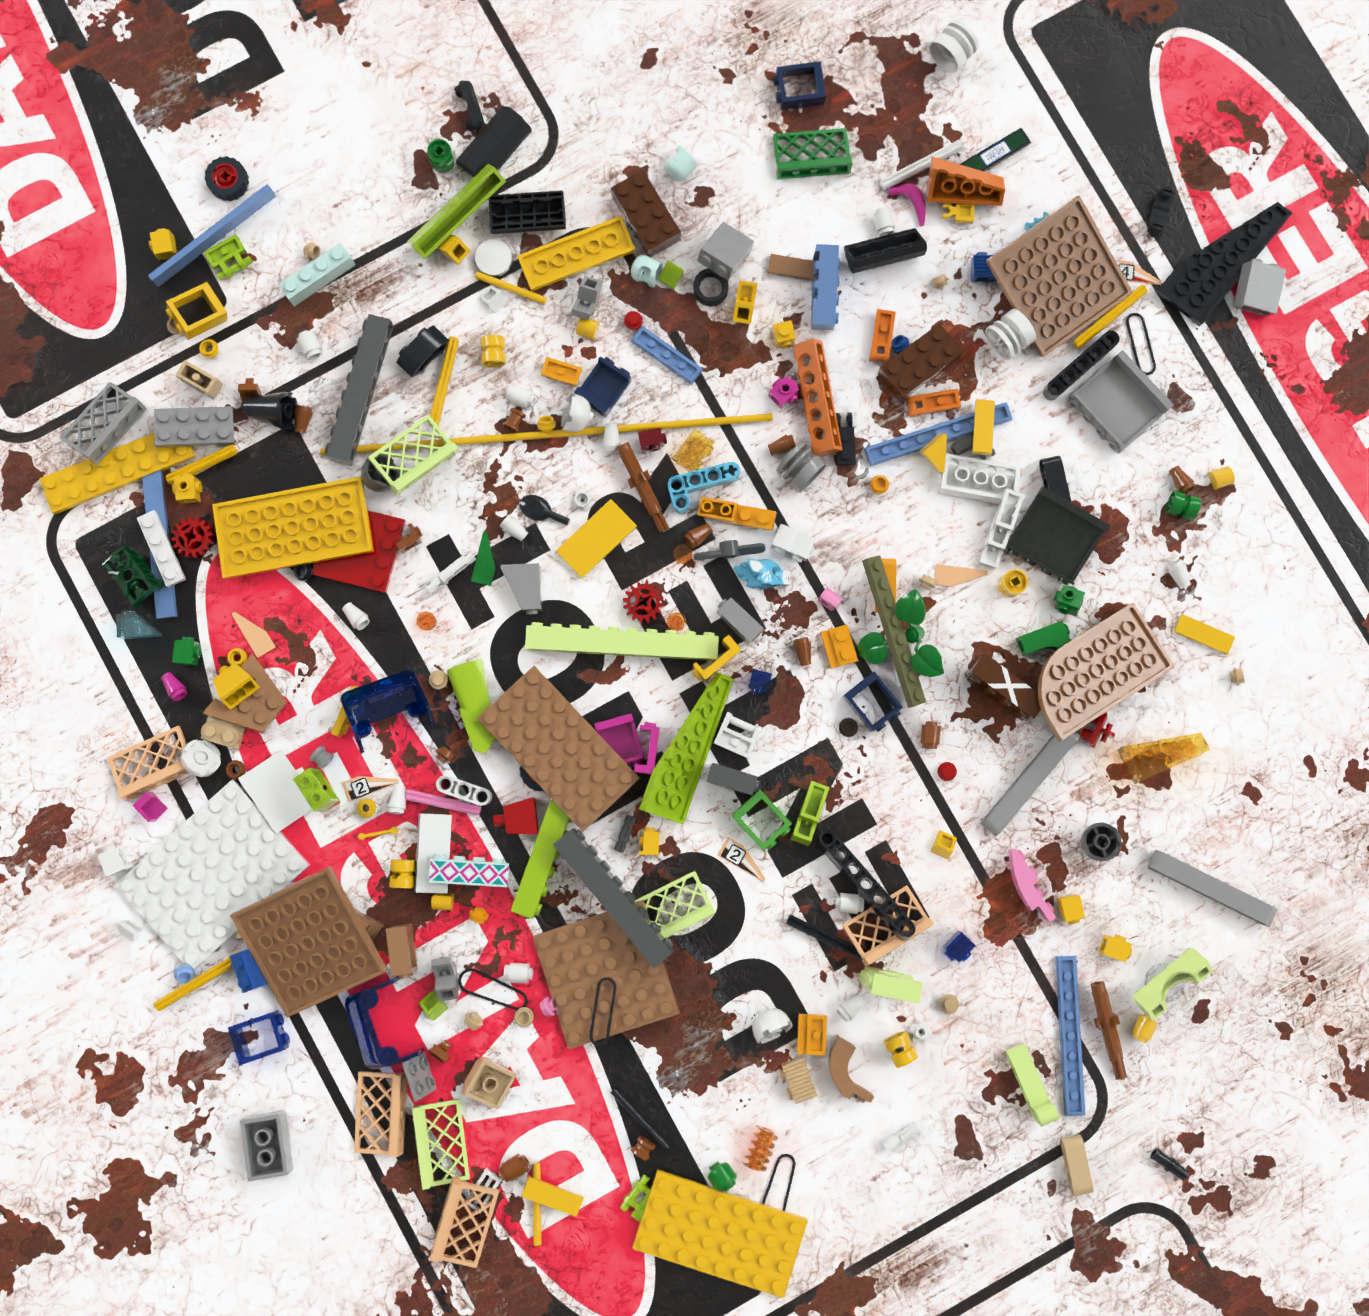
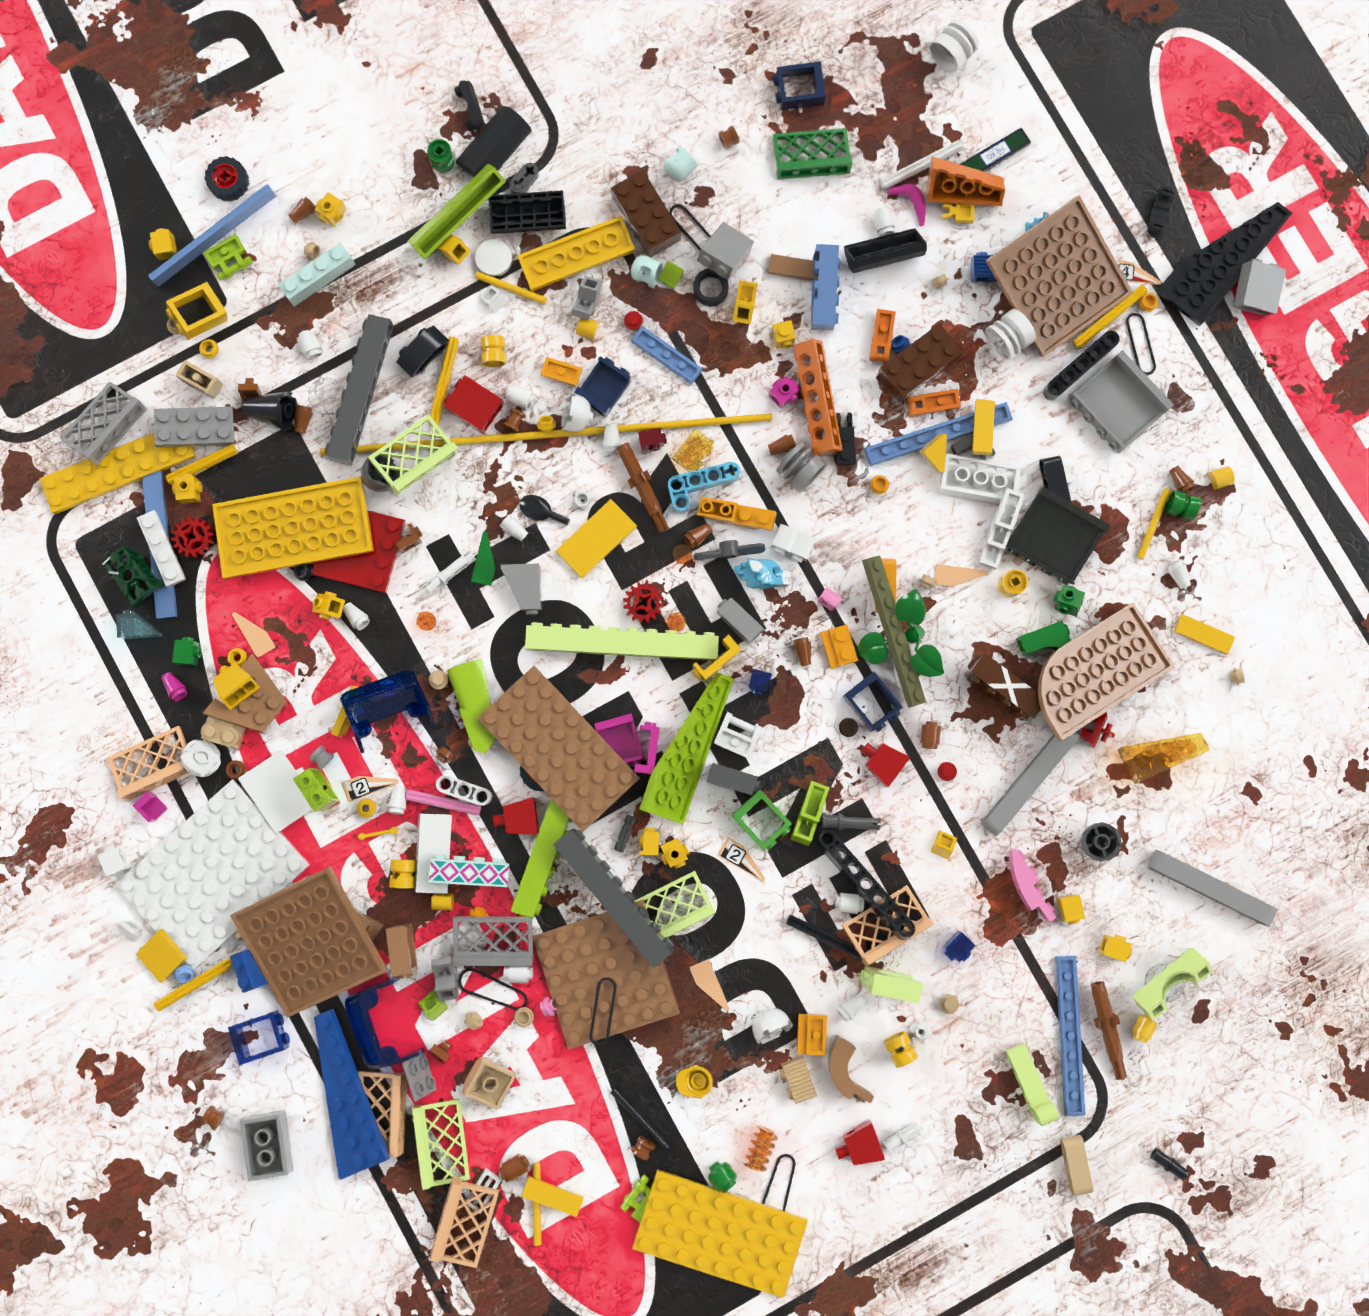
none -> yellow tile [136,928,188,983]
none -> dark orange wheel [200,1105,226,1131]
none -> dark orange cone [288,196,316,224]
none -> yellow brick [312,591,345,620]
none -> blue wing [314,1009,390,1180]
none -> yellow brick [315,192,347,226]
none -> red brick [444,375,505,435]
none -> light grey fence [453,916,534,966]
none -> dark grey beam [510,163,539,194]
none -> yellow brick [660,838,690,869]
none -> black piece [669,204,711,250]
none -> yellow hat [676,1065,713,1099]
none -> light nougat sticker [689,959,729,1010]
none -> dark orange wheel [718,125,740,150]
none -> dark grey pin [821,812,881,831]
none -> red torso [835,1119,885,1165]
none -> red torso [861,742,910,787]
none -> yellow bar [1136,488,1171,560]
none -> light orange plate [1139,293,1158,312]

